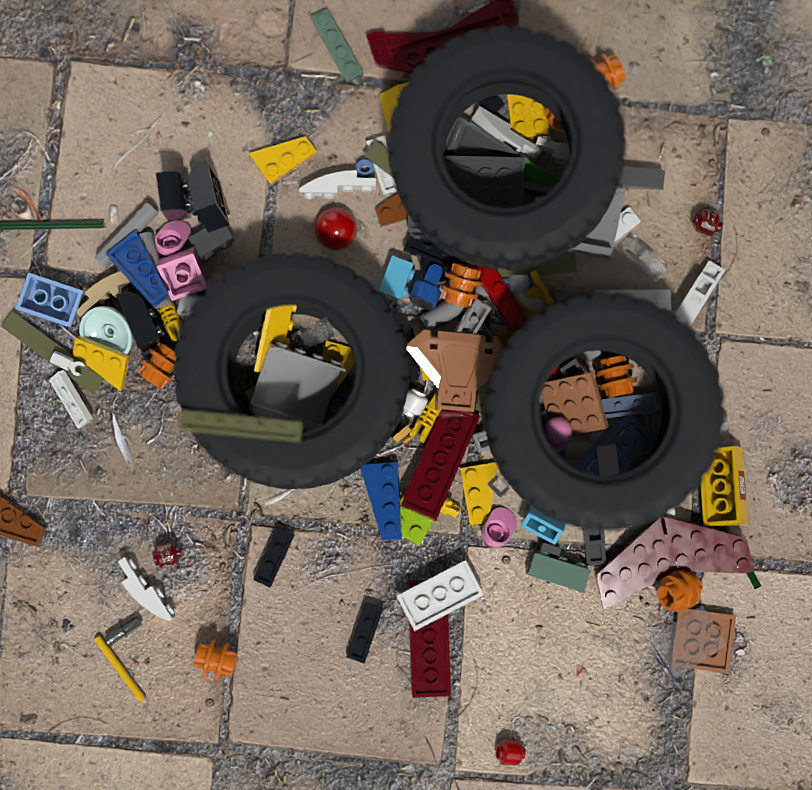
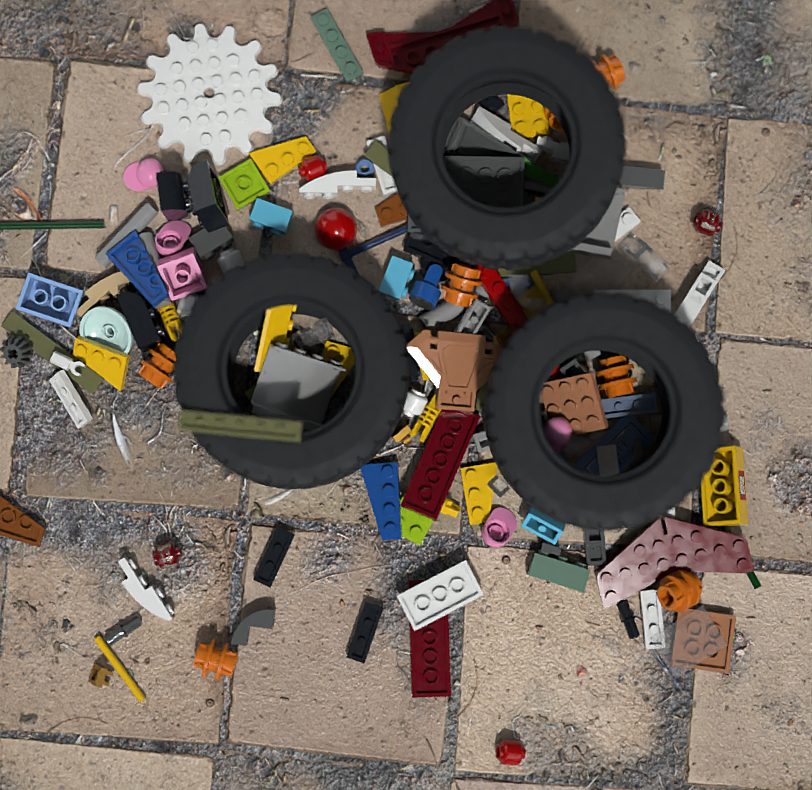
none -> dark grey gear [0,336,34,368]
none -> pearl gold tile [88,663,114,688]
none -> bright pink cap [123,158,165,191]
none -> white plate [137,23,283,166]
none -> white head [217,247,245,274]
none -> lime plate [218,158,270,211]
none -> dark grey brick [231,609,276,646]
none -> medium azure brick [249,198,294,236]
none -> red head [298,155,328,182]
none -> dark blue piece [339,224,408,276]
none -> black axle [616,600,640,639]
none -> white plate [639,589,666,649]

